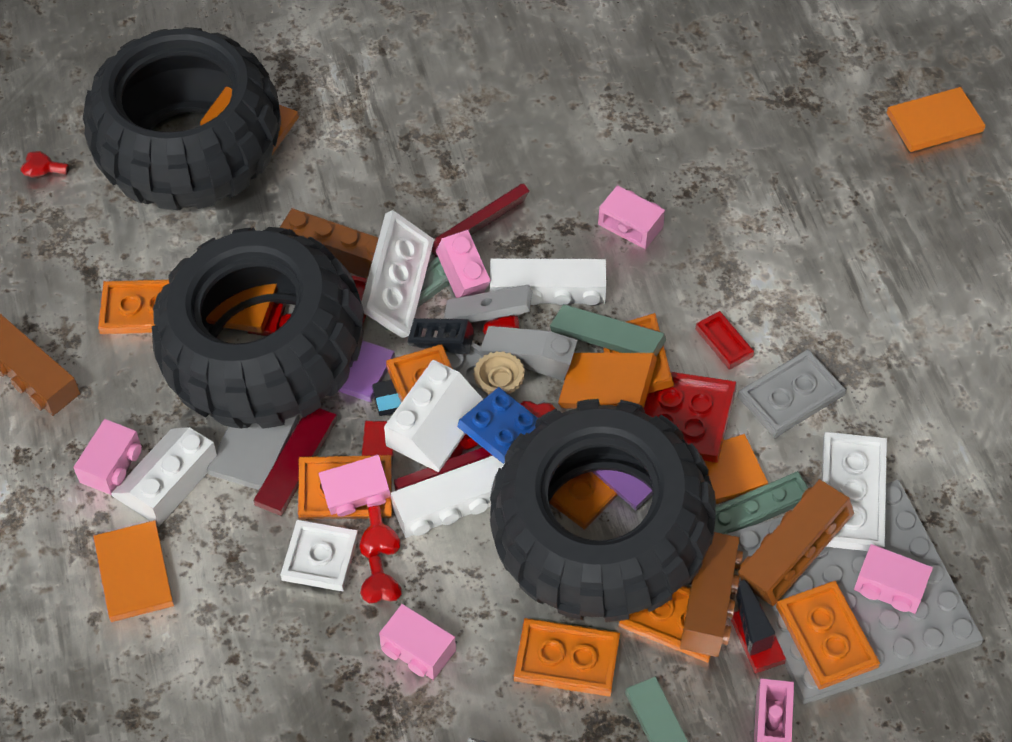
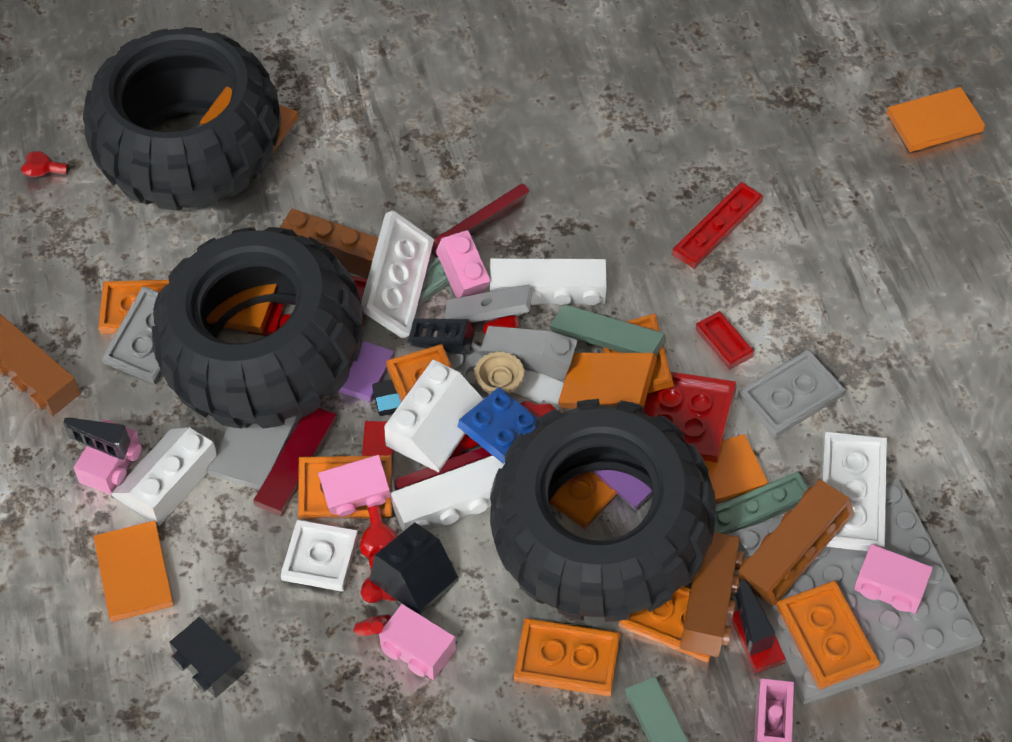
bright pink brick [598,185,665,249] -> none
none -> black slope [63,417,130,460]
none -> light grey tile [101,286,161,385]
none -> black brick [169,617,246,698]
none -> red rock [353,614,392,636]
none -> black slope [369,522,459,615]
none -> white sticker [513,368,564,411]
none -> red tile [672,182,763,269]

